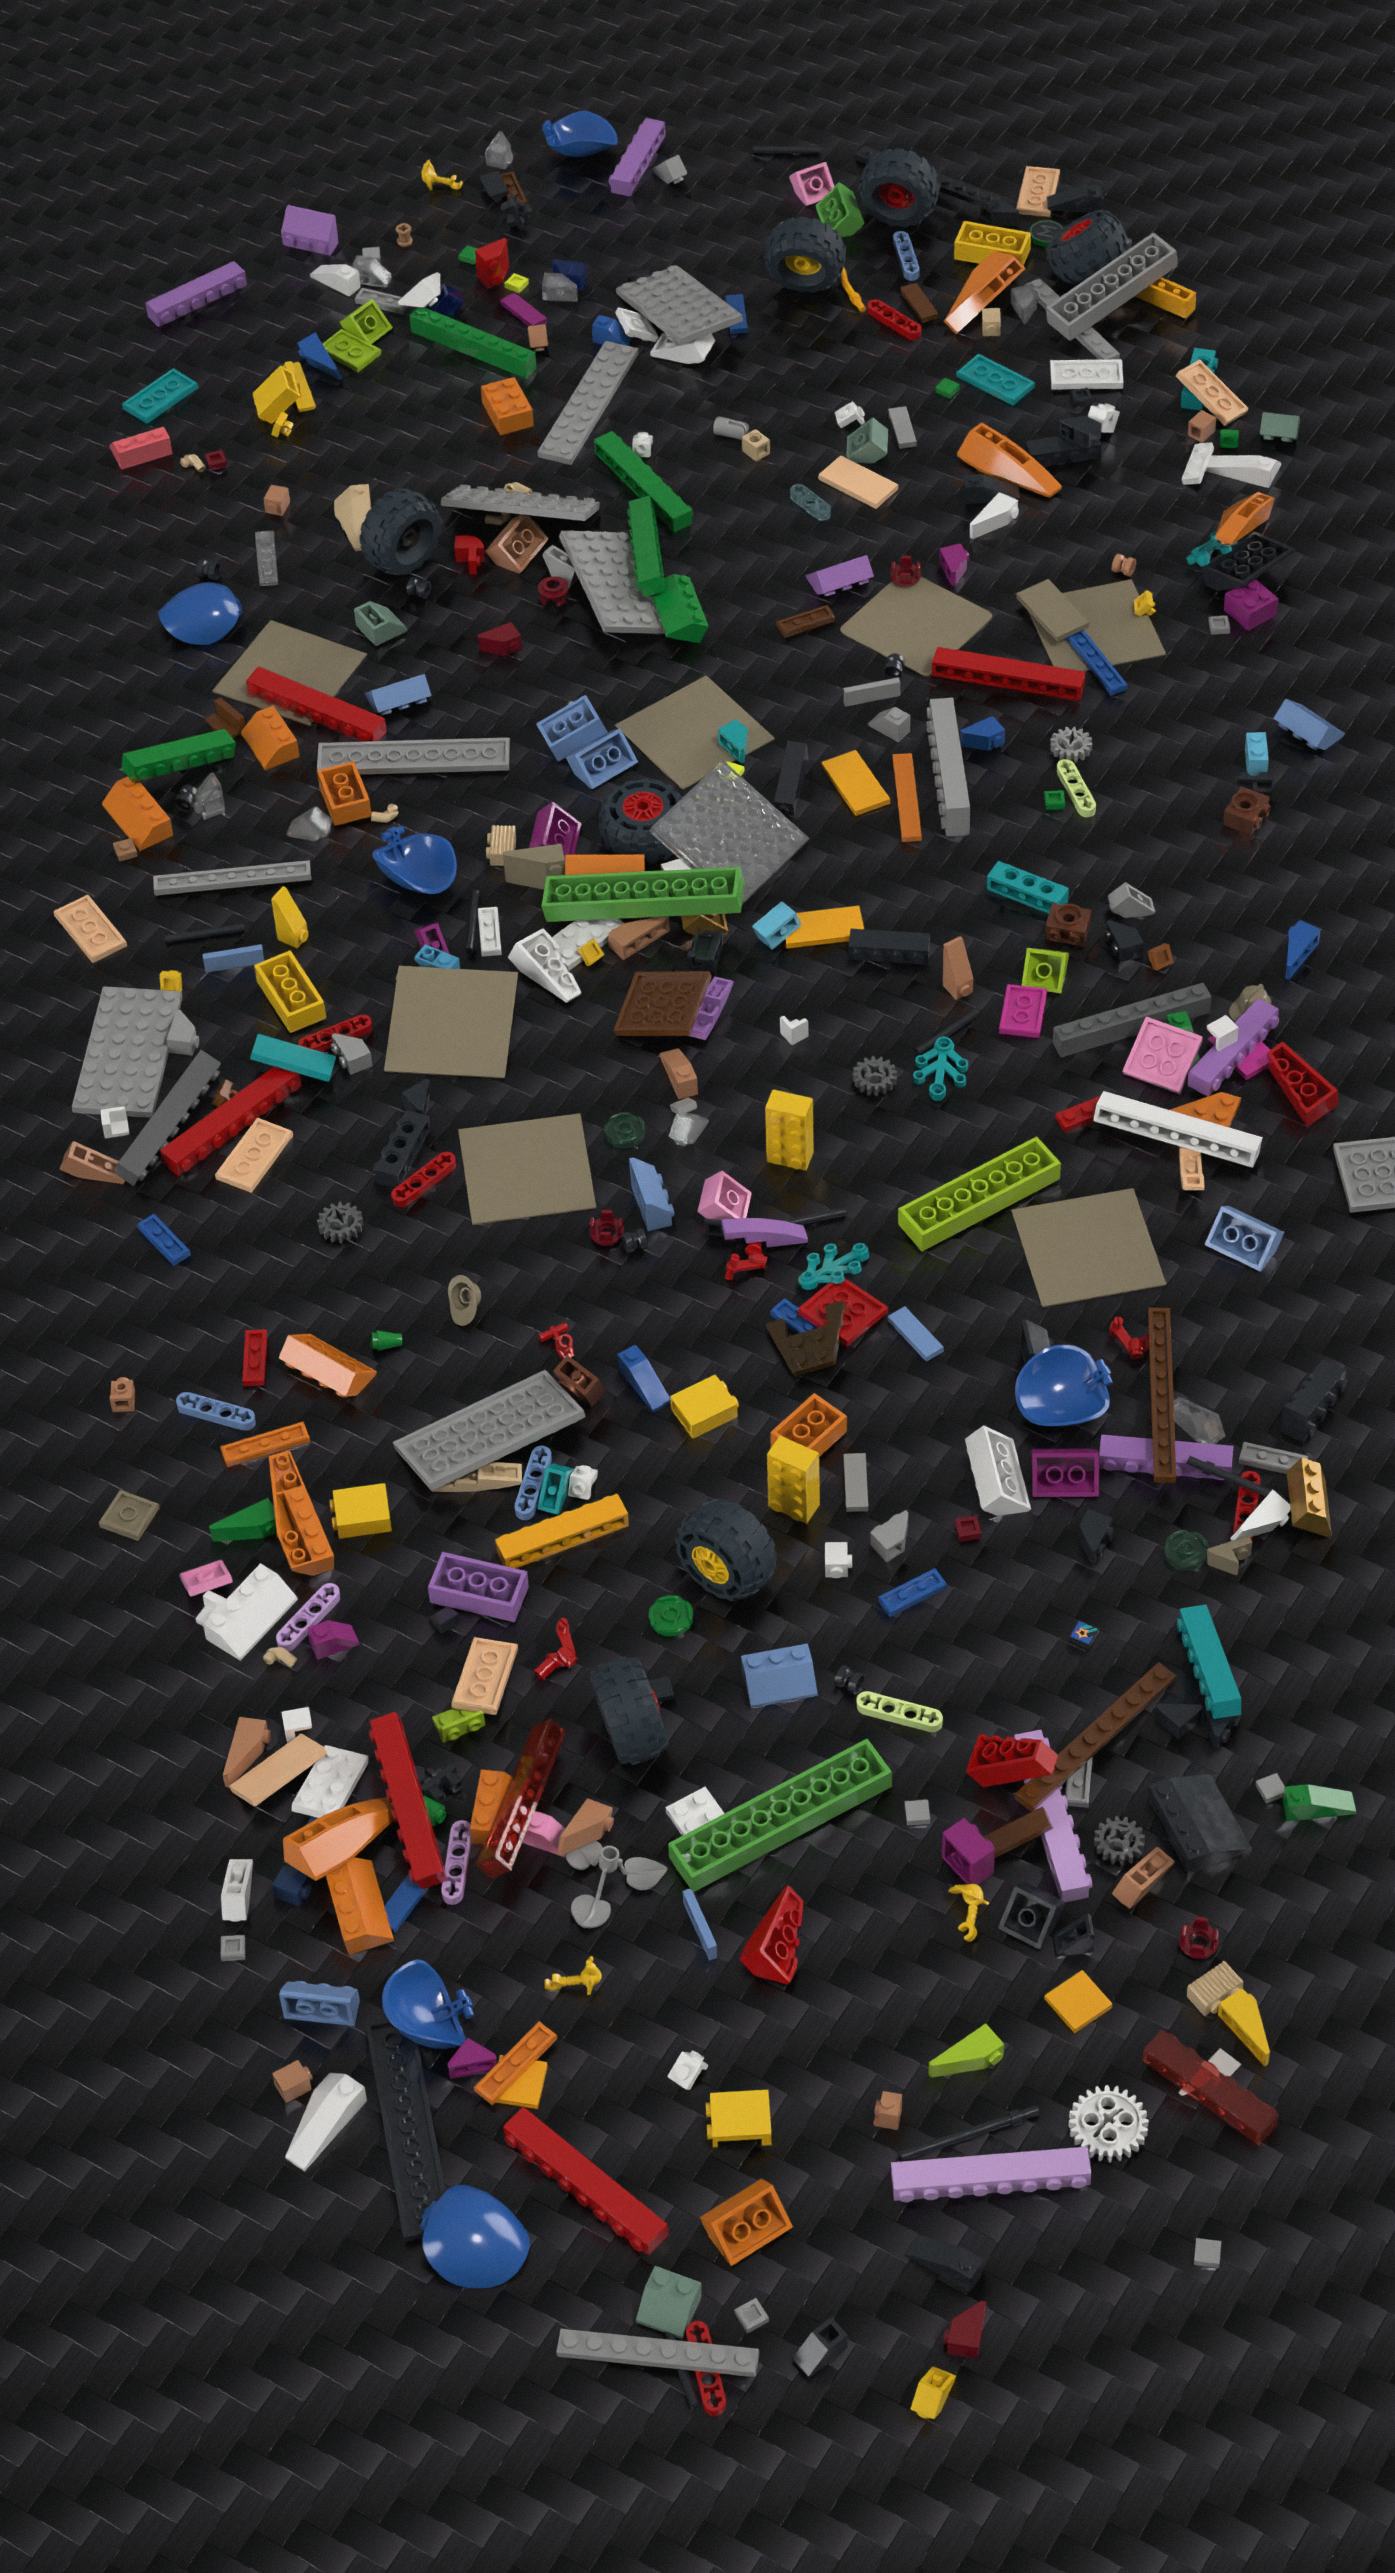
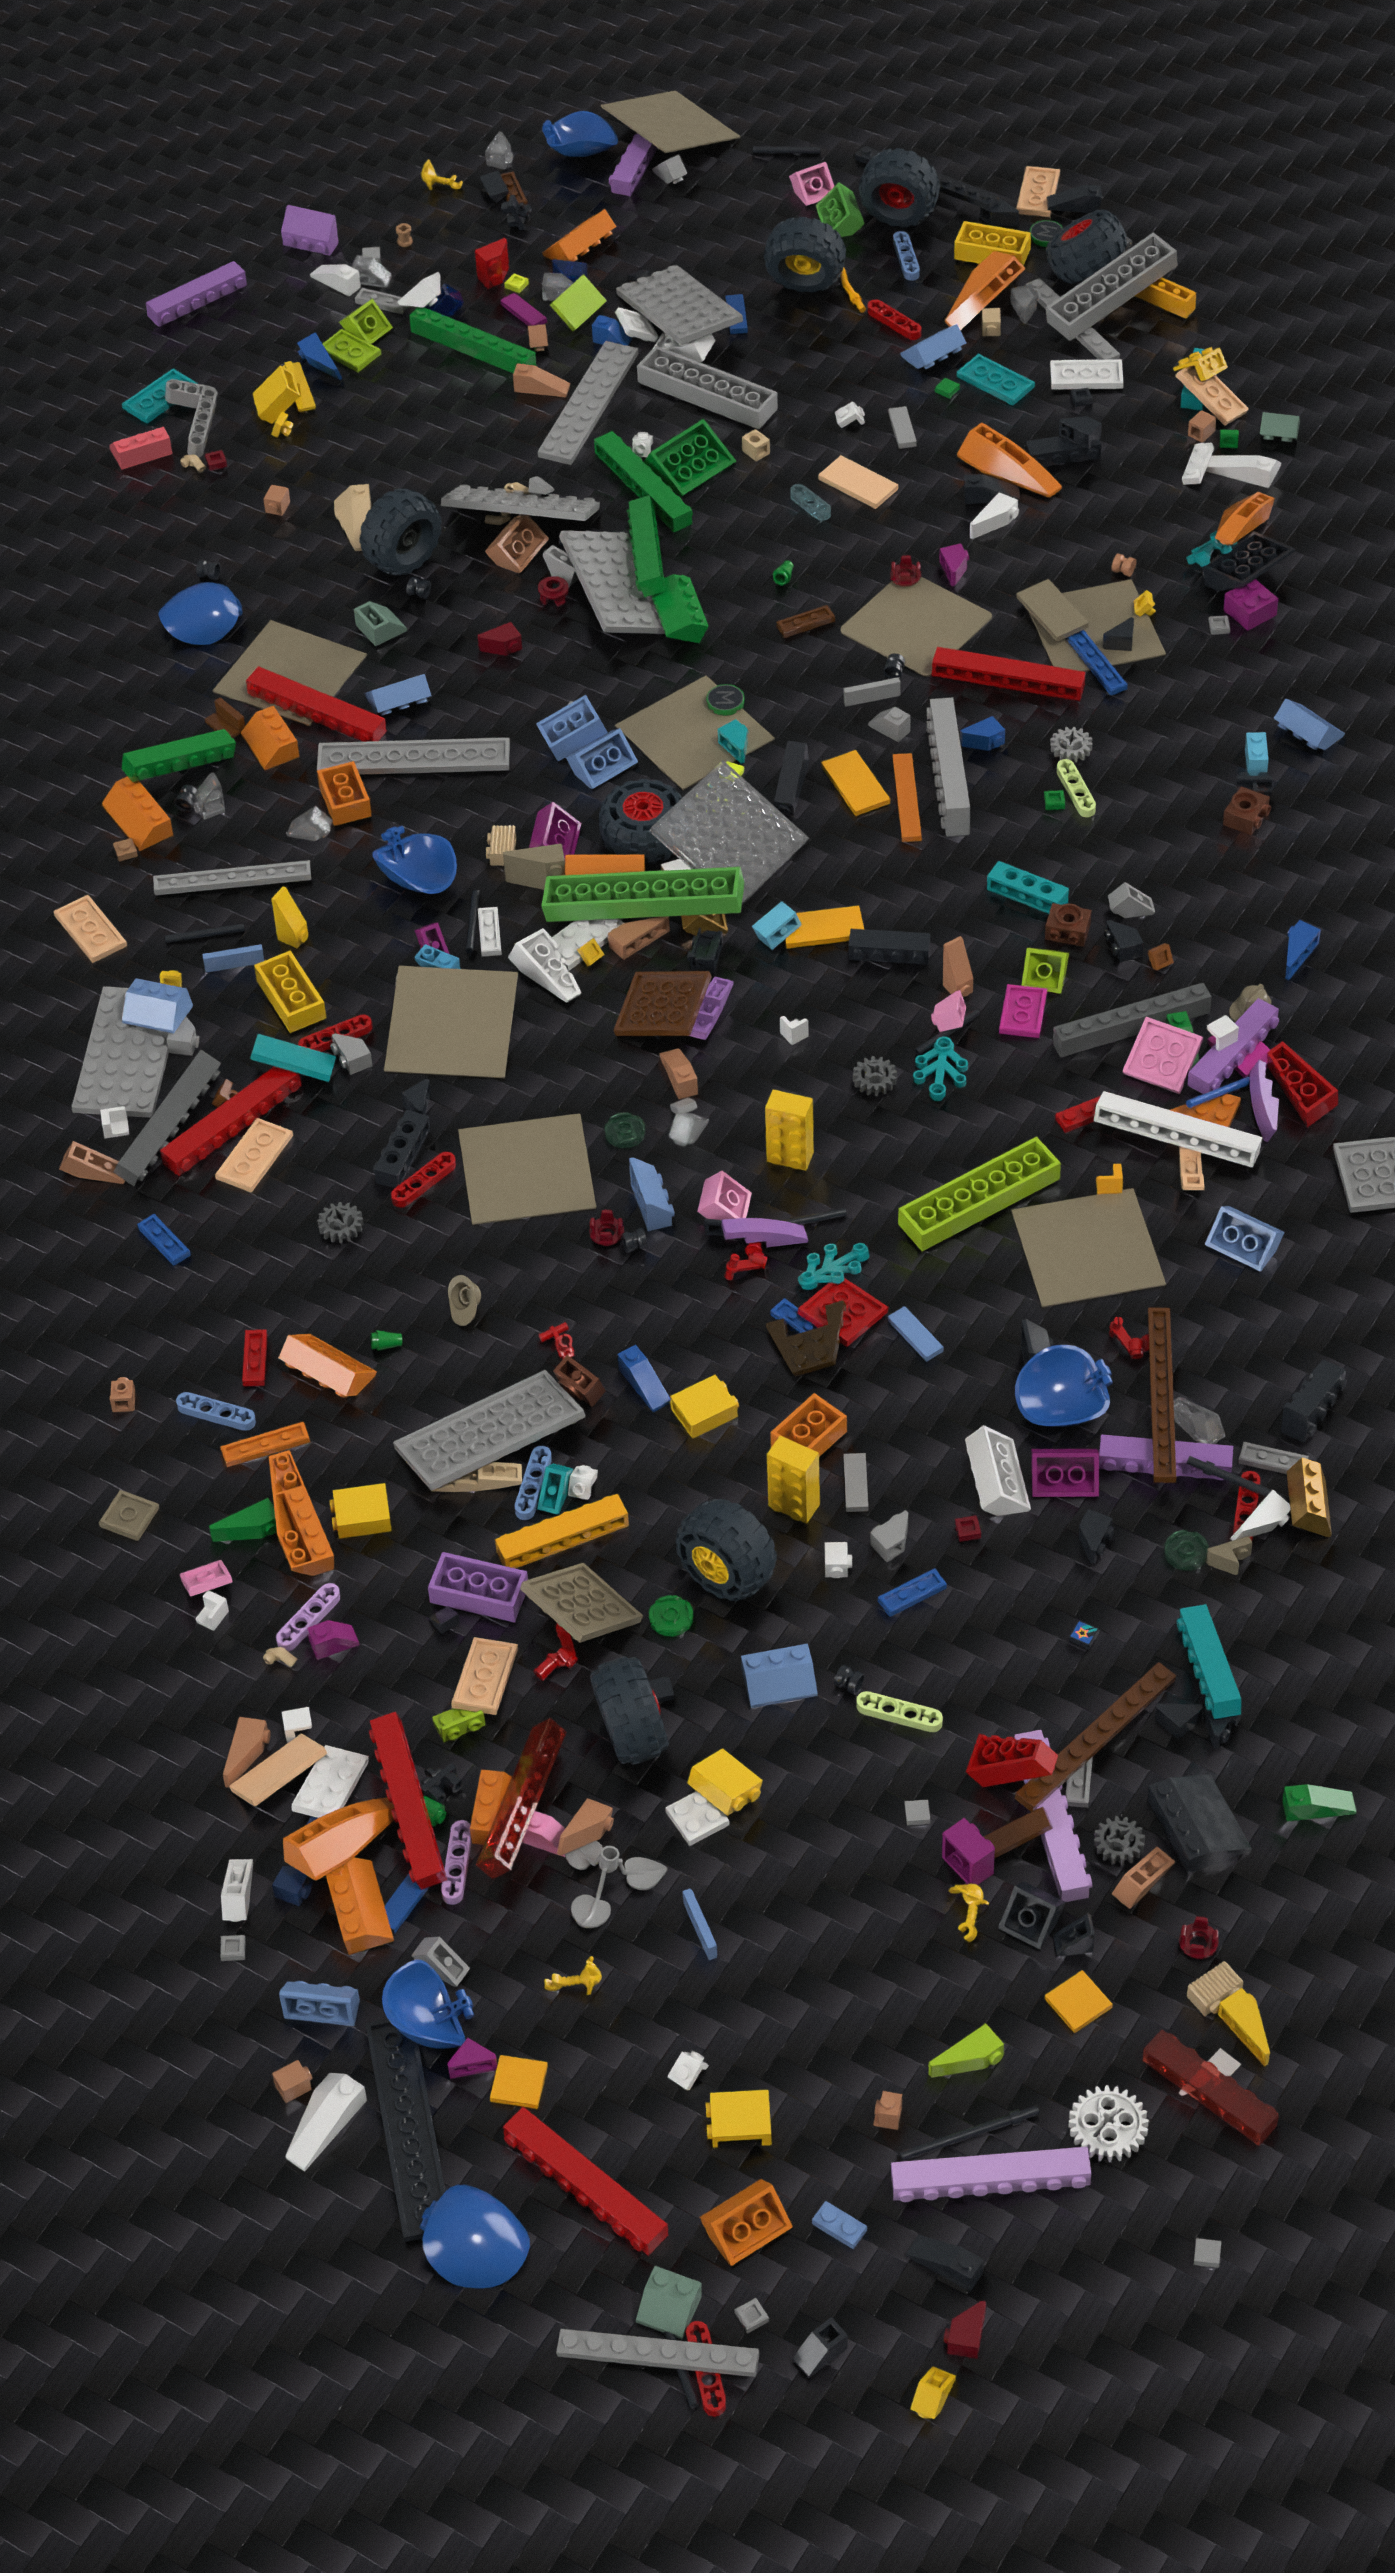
white slope [203,1563,298,1661] -> none
clear slope [255,531,278,586] -> none
tan arm [371,804,398,823] -> none
red brick [455,536,485,574] -> none
green tile [459,245,477,265] -> none
orange tile [474,2022,557,2105] -> none
orange brick [481,377,534,435] -> none
bright green brick [668,1739,892,1892] -> none
light grey arm [713,416,749,439] -> none
red wedge [739,1885,803,1984] -> none
medium lavender slope [806,555,874,596] -> none
sand green slope [846,418,888,463] -> none
reddish brown tile [900,283,938,323] -> none
white brick [1088,403,1120,433] -> none
light grey tile [1256,1773,1285,1803] -> none
none -> medium blue slope [122,979,193,1033]
none -> light grey beam [165,379,217,457]
none -> light grey slope [411,1937,470,1987]
none -> nougat slope [513,364,570,397]
none -> dark tan plate [520,1563,643,1643]
none -> light grey slope [528,476,554,495]
none -> orange slope [542,209,616,266]
none -> lime tile [550,274,607,331]
none -> dark tan piece [600,91,740,153]
none -> light grey brick [637,346,778,429]
none -> green slope [644,419,736,497]
none -> yellow brick [687,1748,763,1816]
none -> tile [706,684,745,716]
none -> green cone [773,561,794,585]
none -> medium blue plate [812,2201,867,2249]
none -> medium blue slope [900,324,966,369]
none -> bright pink slope [931,990,966,1032]
none -> light orange panel [1096,1164,1123,1194]
none -> black slope [1103,617,1134,651]
none -> yellow bracket [1173,347,1228,382]
none -> blue bar [1186,1077,1250,1108]
none -> medium lavender slope [1250,1060,1279,1142]

